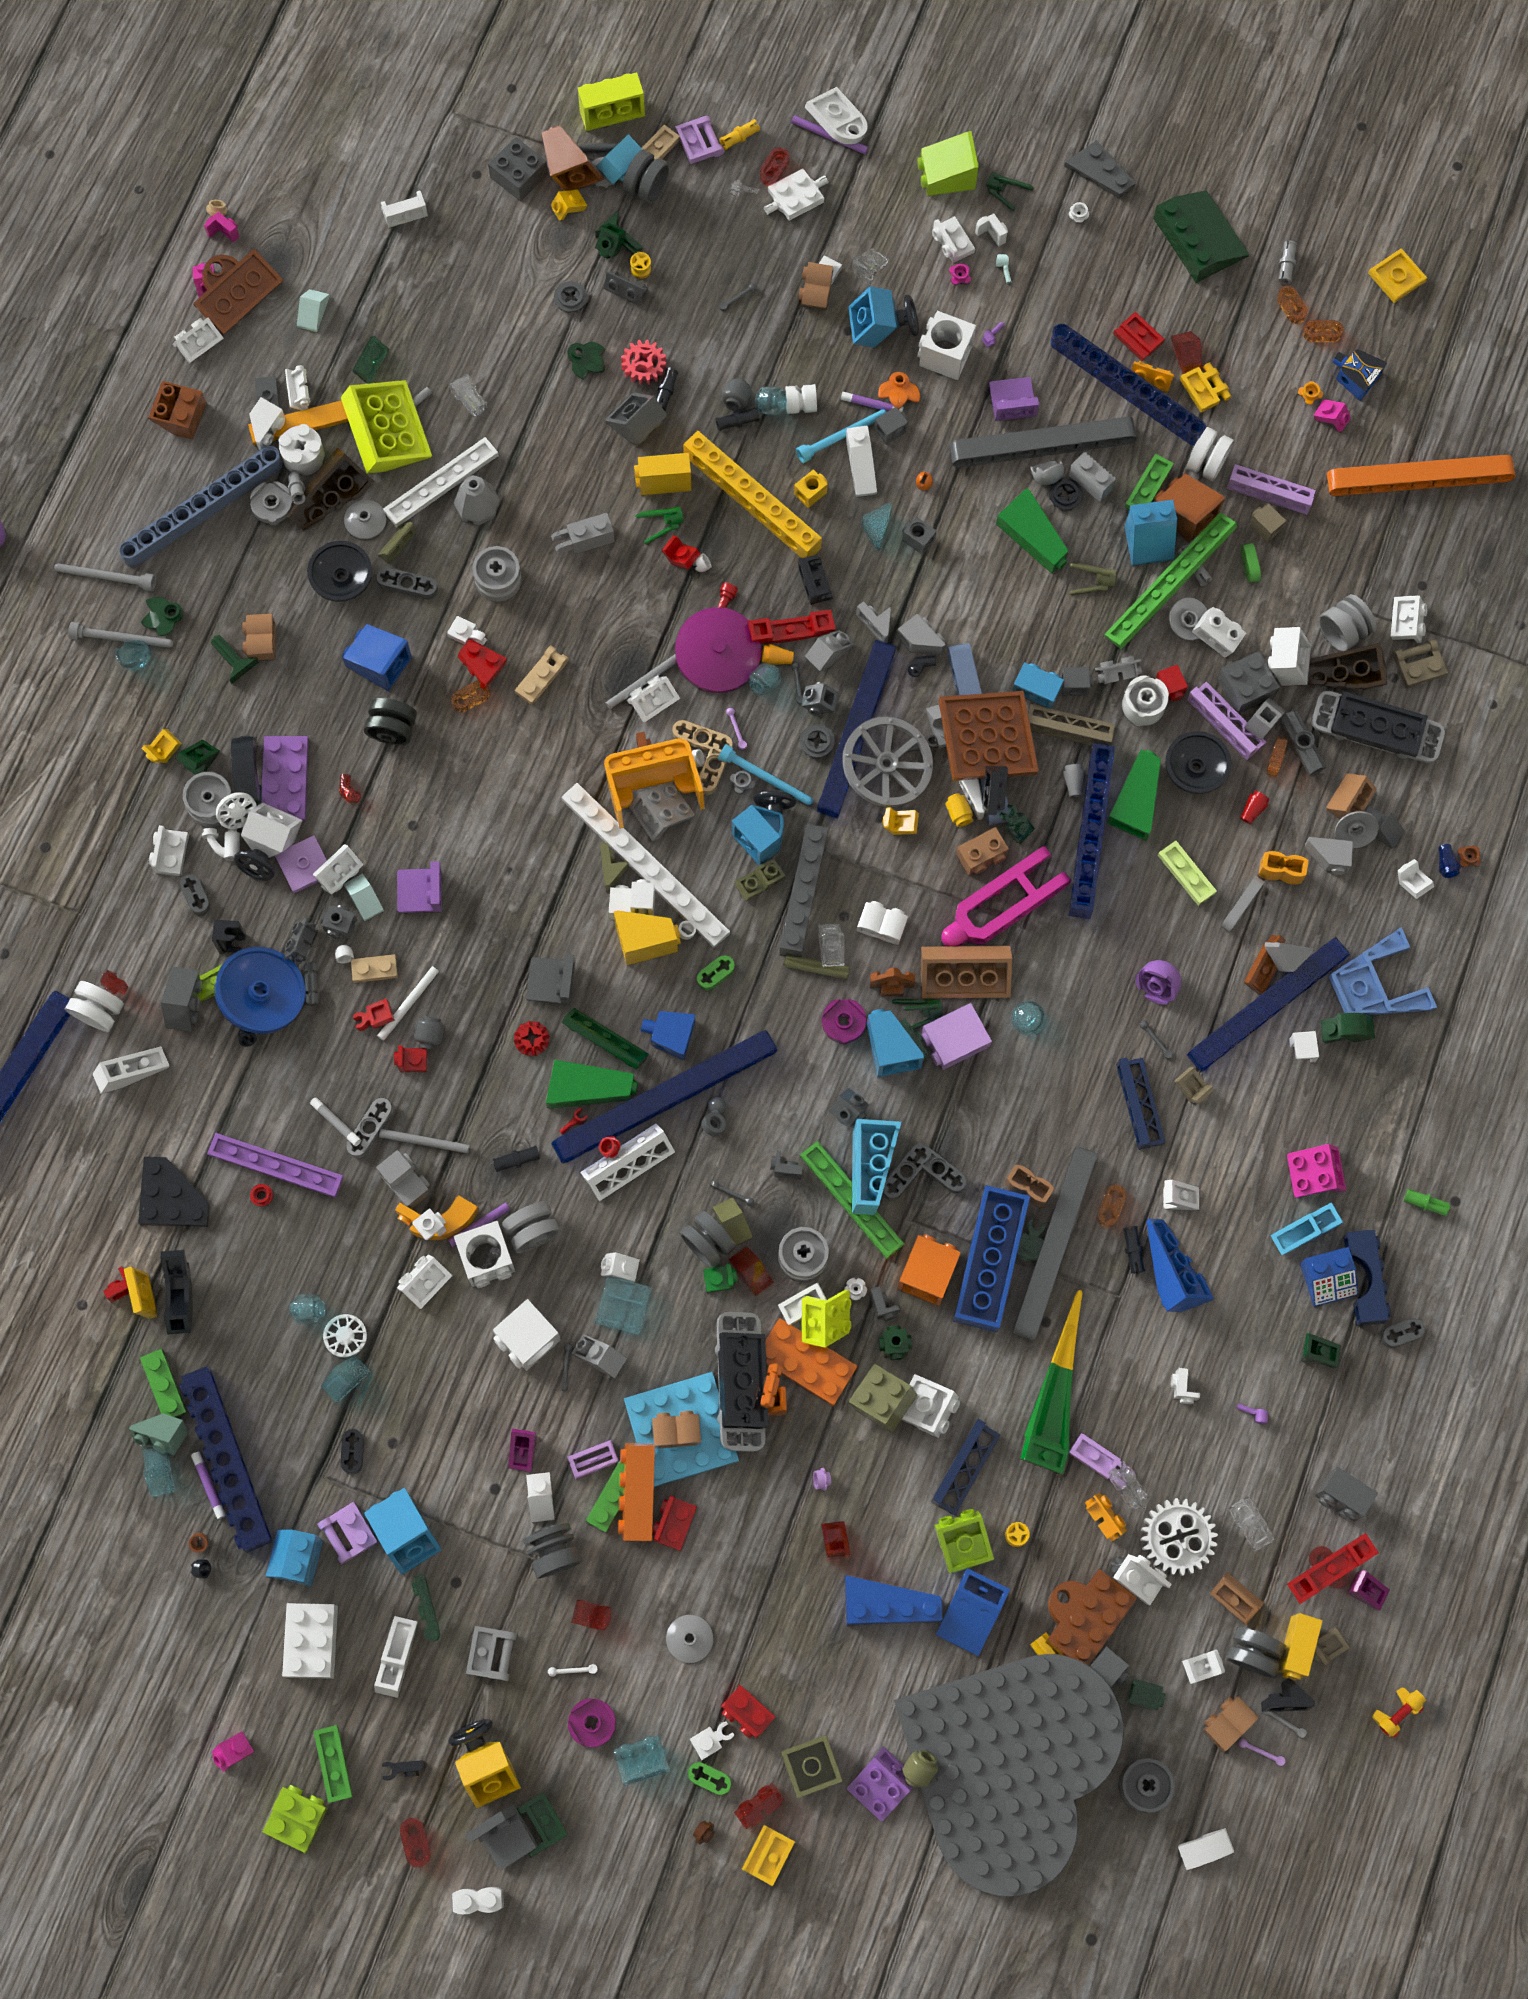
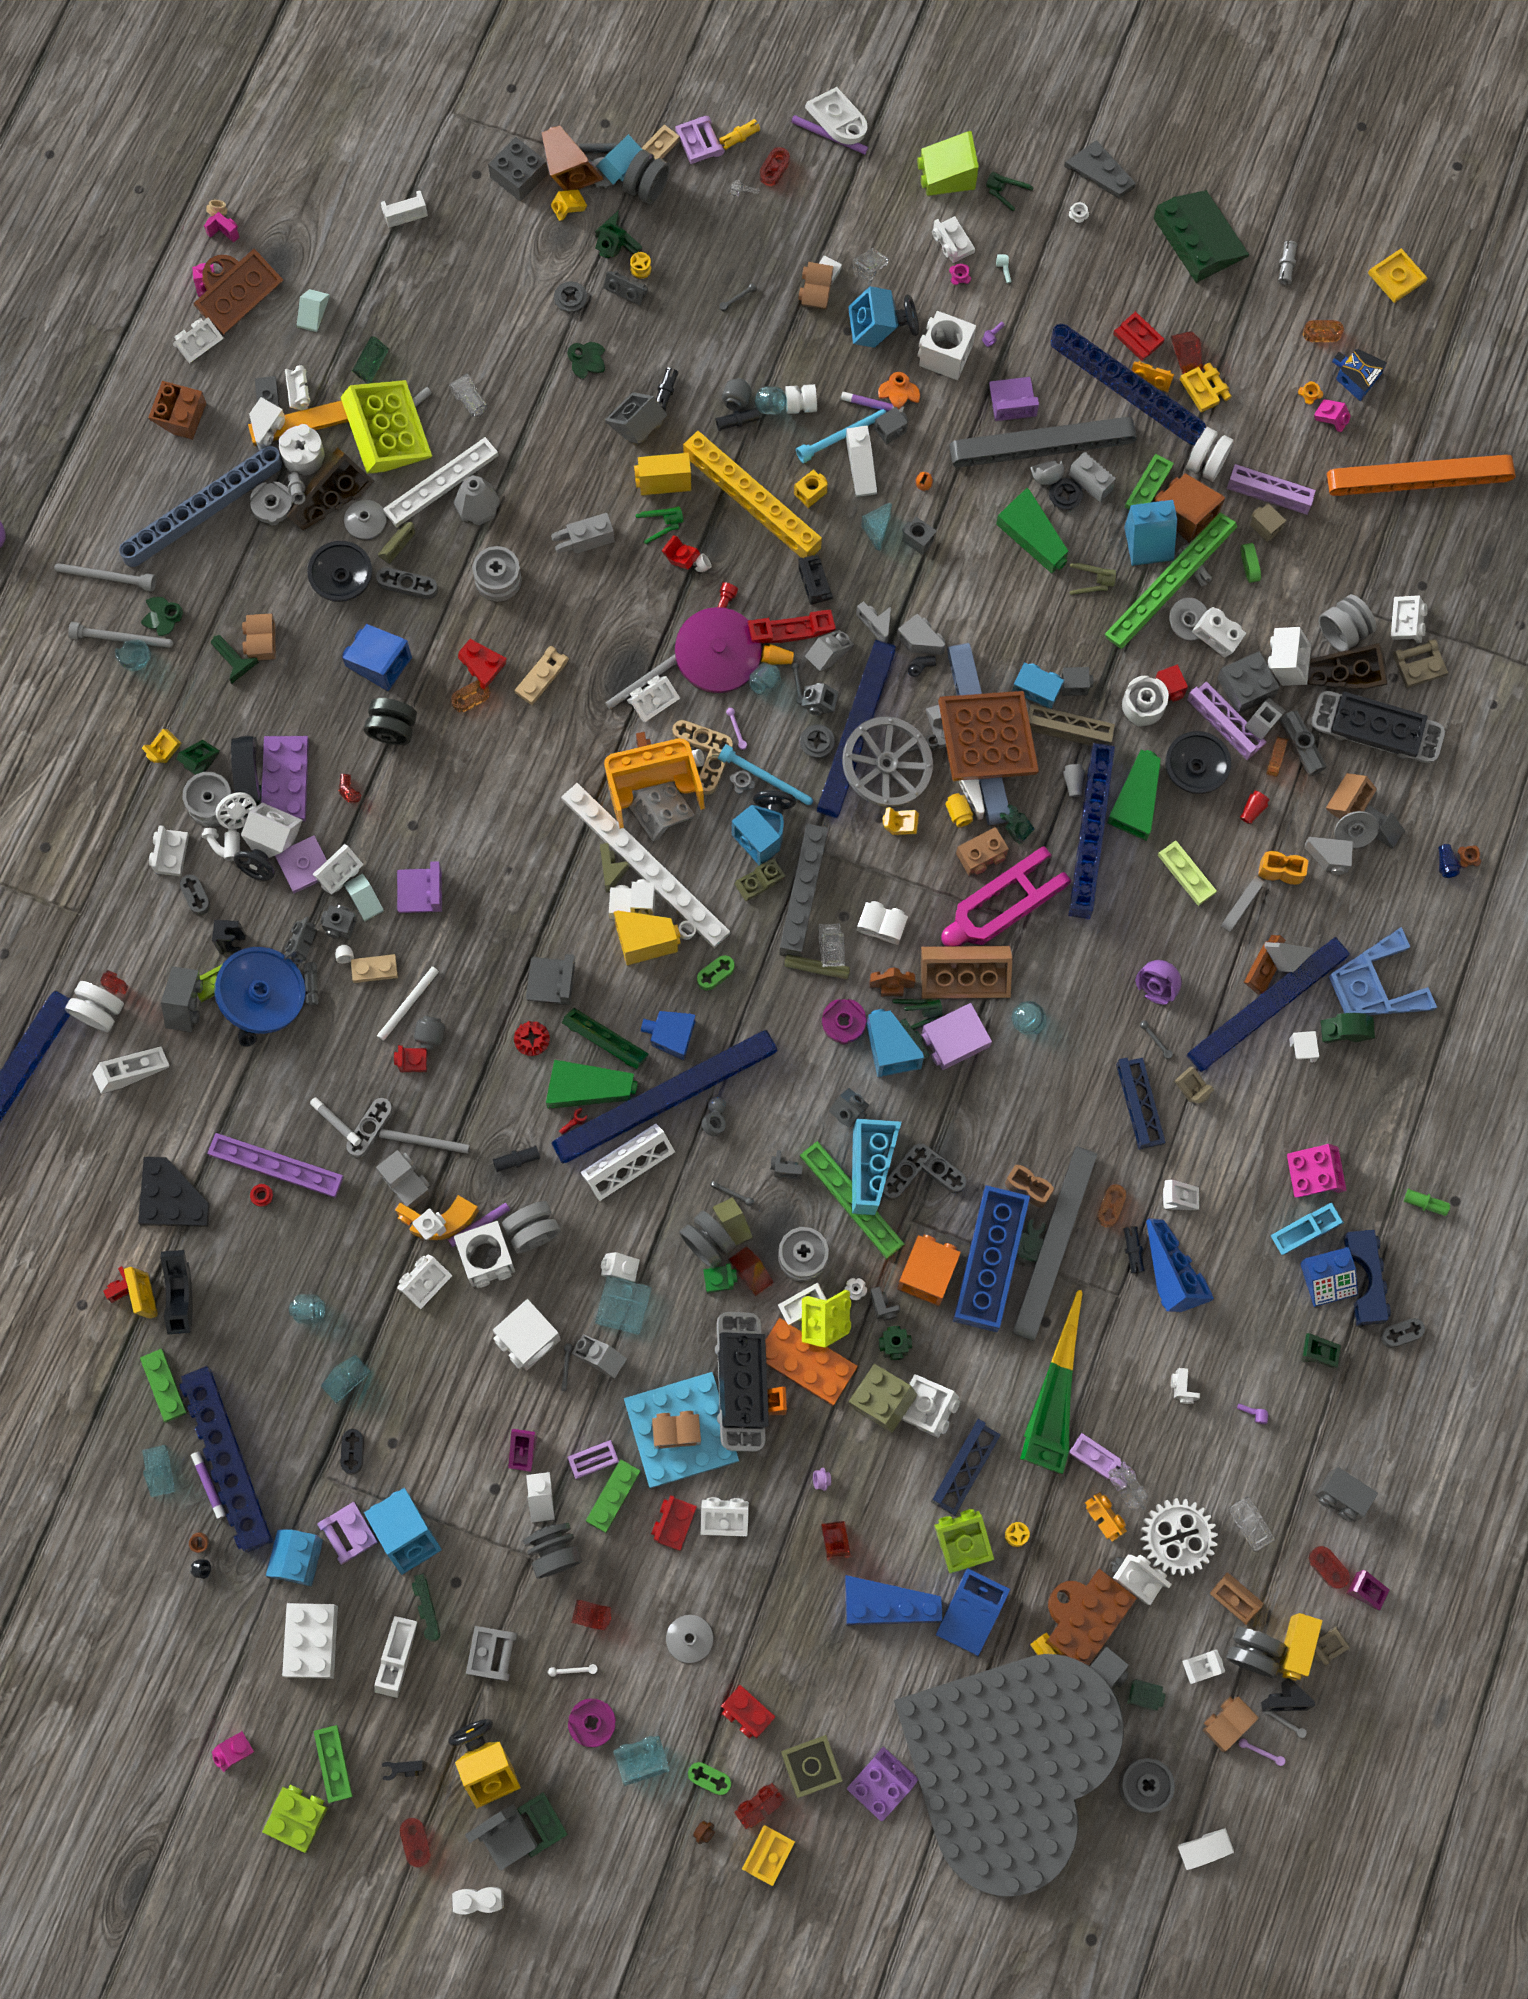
sand green slope [129,1414,188,1455] -> none
white wheel [323,1314,367,1358] -> none
red plate [353,999,395,1031] -> none
white plate [447,616,487,646] -> none
neon yellow brick [578,72,645,131] -> none
red plate [599,1136,621,1158] -> none
orange brick [618,1443,655,1541] -> none
coral gear [621,340,666,385] -> none
white plate [690,1722,734,1760] -> none
orange axle [760,1363,782,1408] -> none
white plate [764,169,828,221] -> none
olive head [902,1750,938,1788] -> none
white bracket [975,214,1008,247] -> none
black bracket [982,766,1008,815] -> none
light grey hinge [1095,656,1142,684] -> none
clear orange beam [1277,286,1308,324] -> none
red slope [1287,1533,1379,1604] -> none
yellow piece [1372,1688,1426,1737] -> none
white bracket [1398,859,1434,899] -> none
none -> white bracket [700,1497,749,1536]

